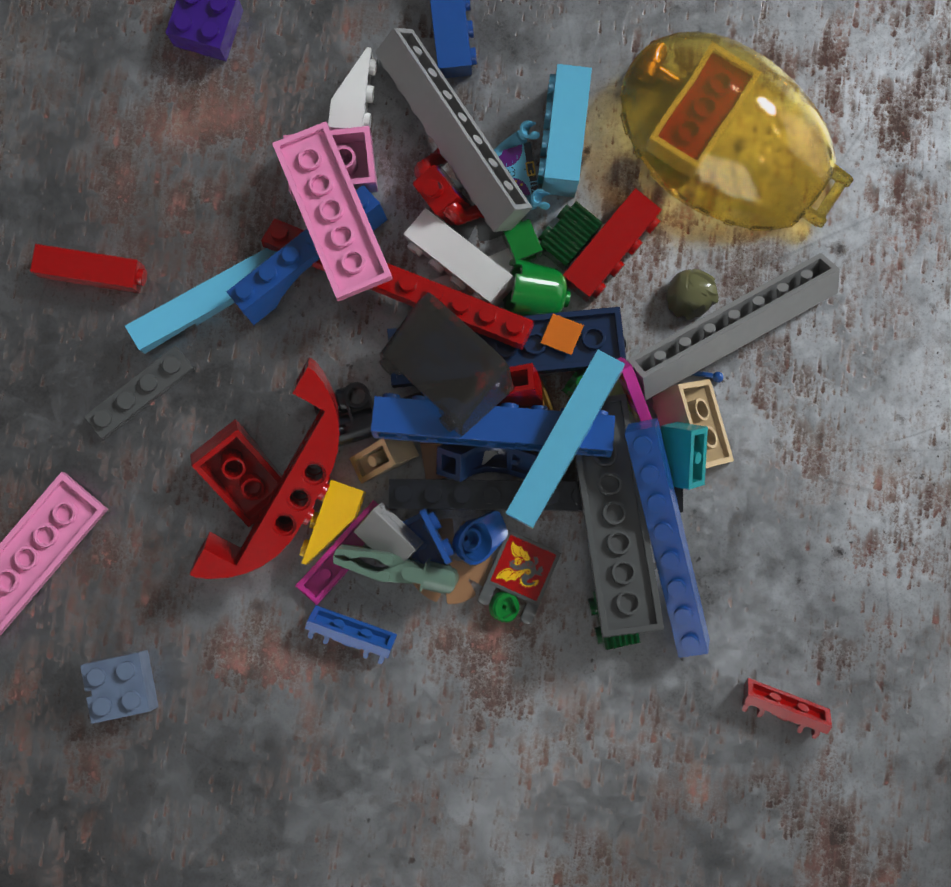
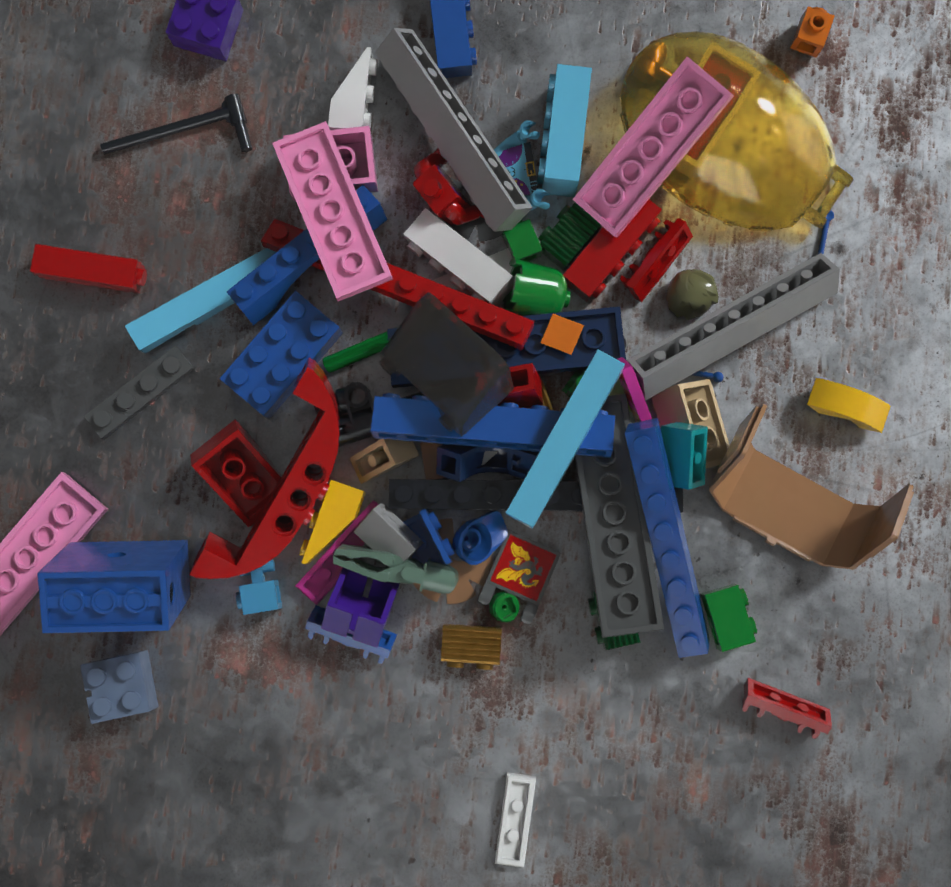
none -> blue gear [38,540,191,633]
none -> black bar [100,94,253,155]
none -> blue brick [219,290,343,419]
none -> dark azure brick [236,560,283,615]
none -> dark purple piece [321,568,400,648]
none -> green axle [322,327,399,373]
none -> pearl gold brick [441,624,502,670]
none -> white tile [494,772,536,868]
none -> bright pink plate [573,56,734,237]
none -> red plate [620,218,693,302]
none -> green brick [700,584,757,652]
none -> medium nougat piece [709,404,914,570]
none -> orange brick [790,6,835,58]
none -> yellow brick [807,378,891,433]
none -> blue hinge [817,210,834,255]

